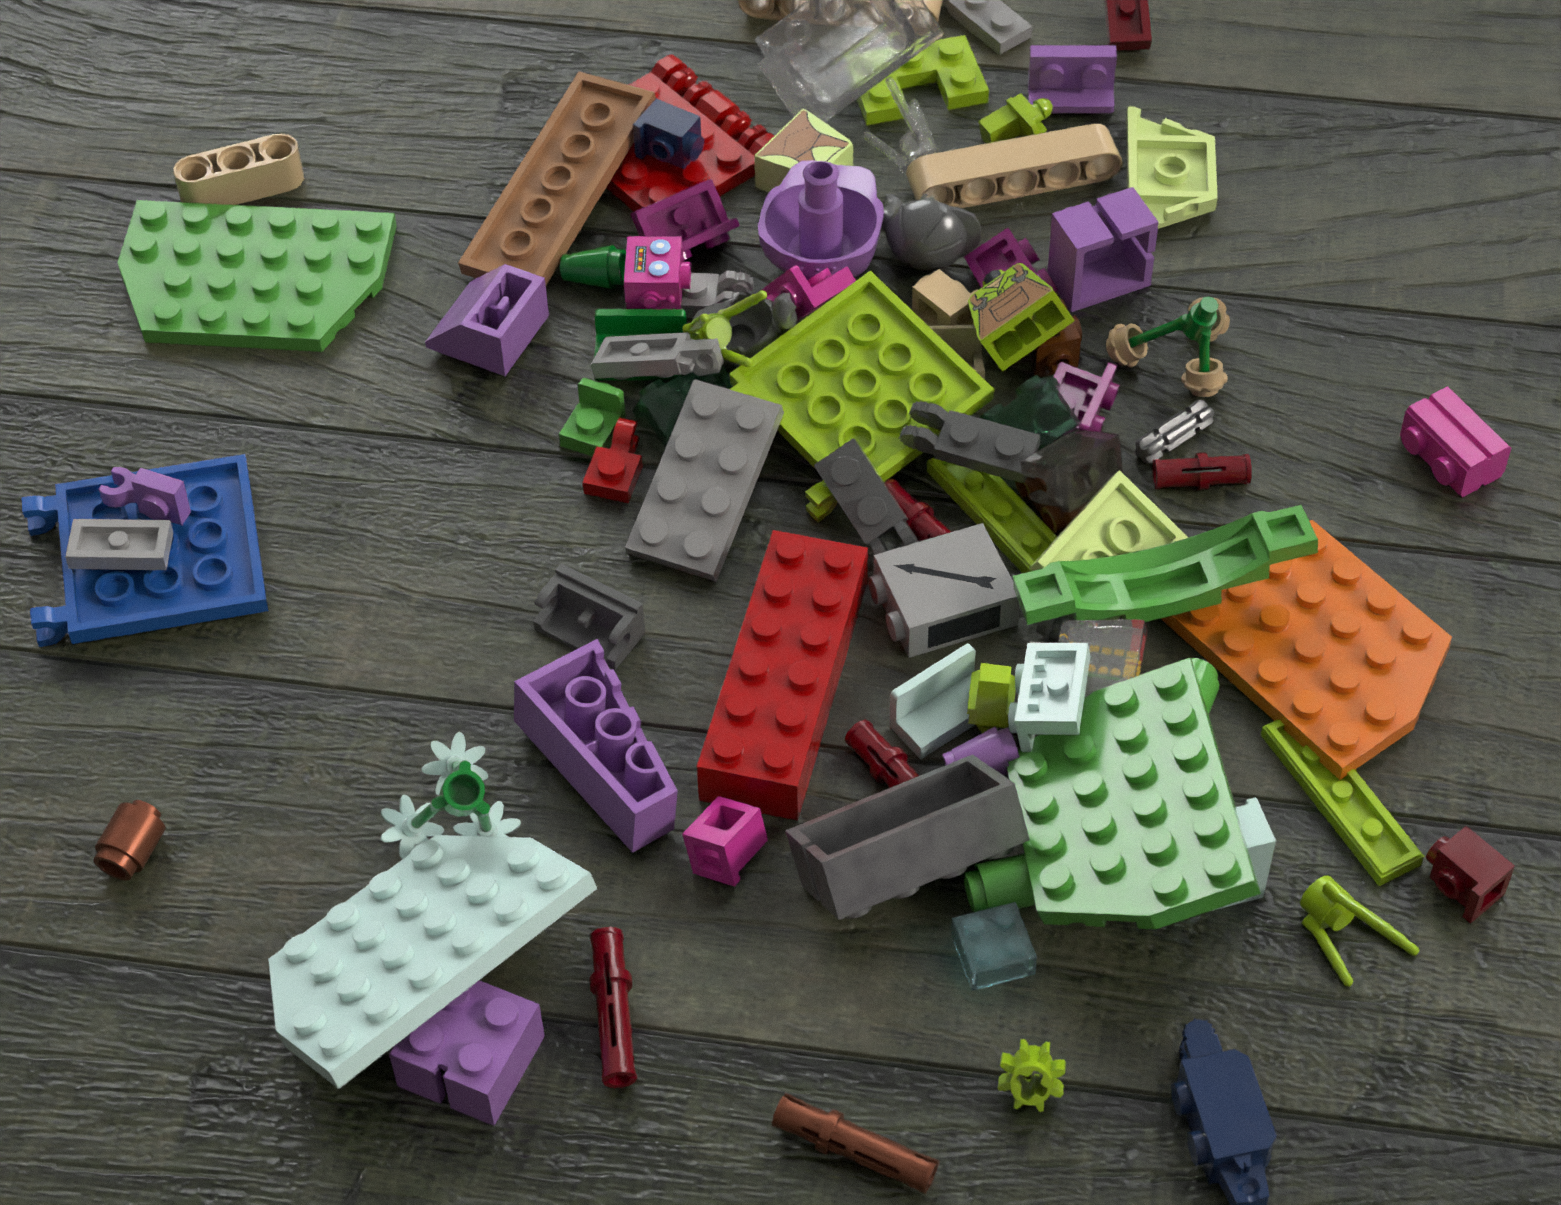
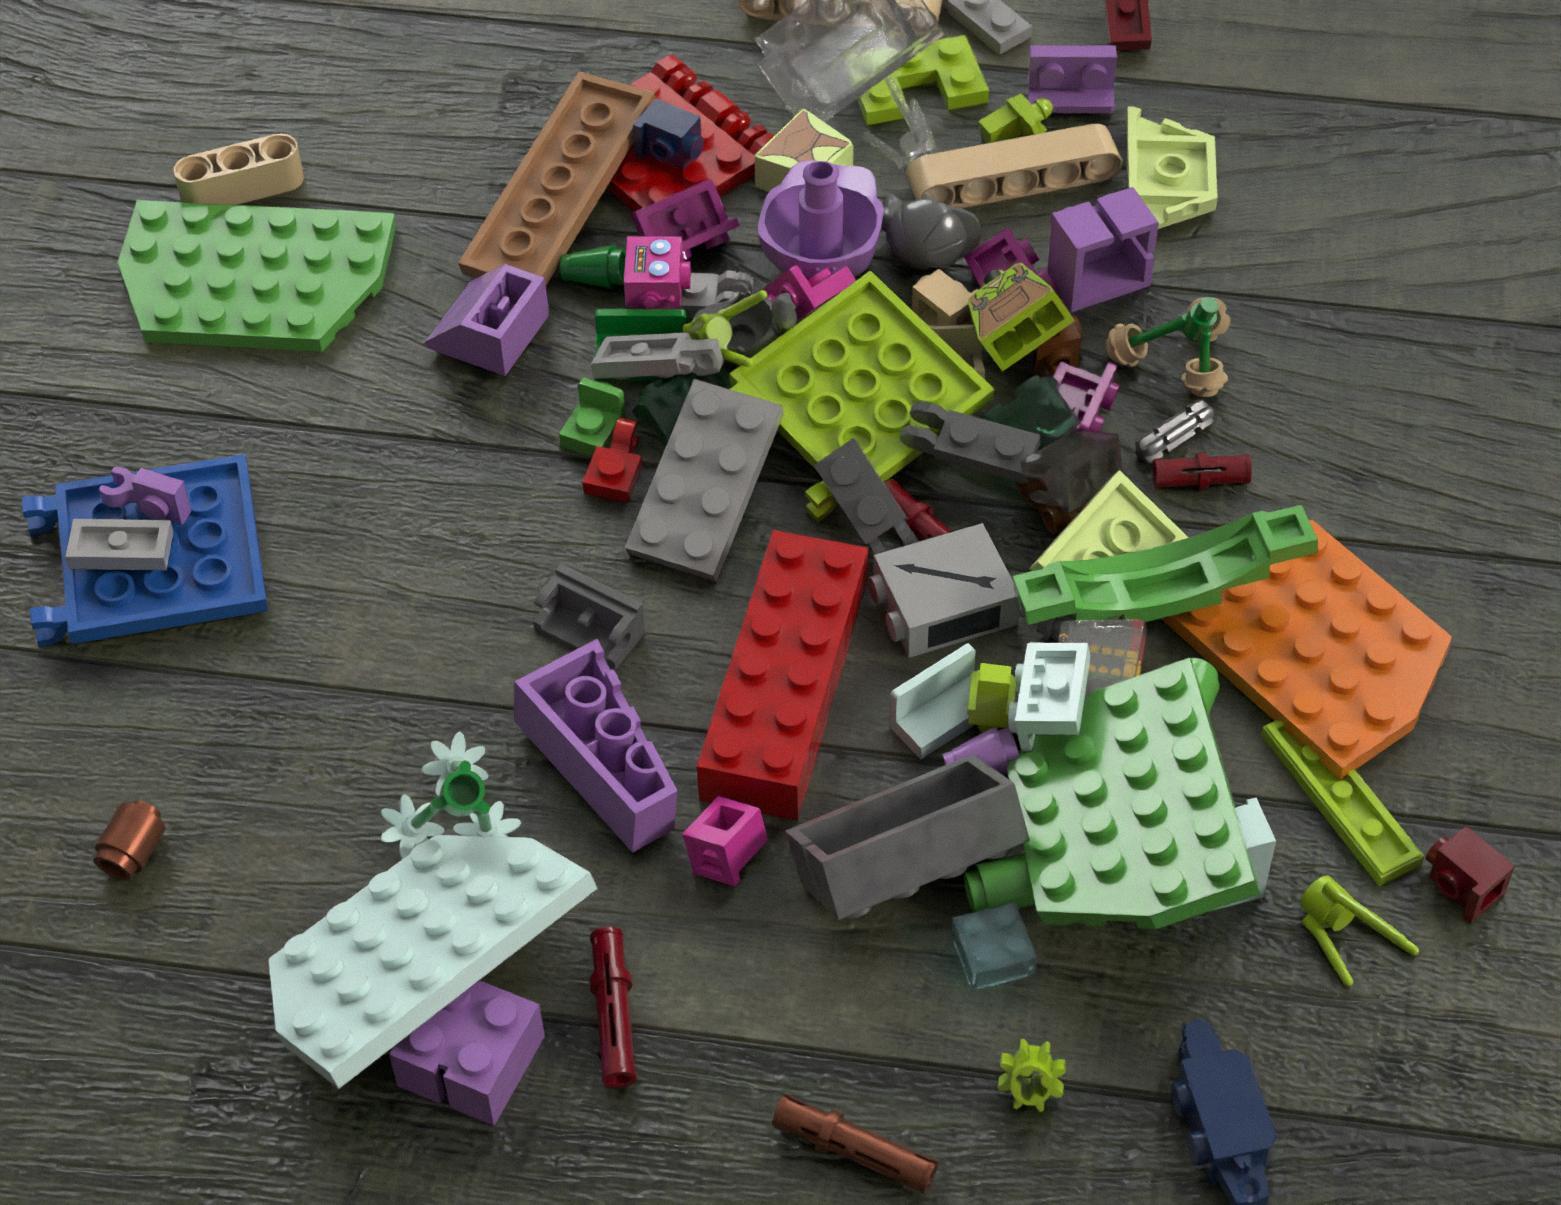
dark red pin [845,719,919,788] -> none
lime tile [927,457,1057,573] -> none
dark pink brick [1400,386,1511,498] -> none

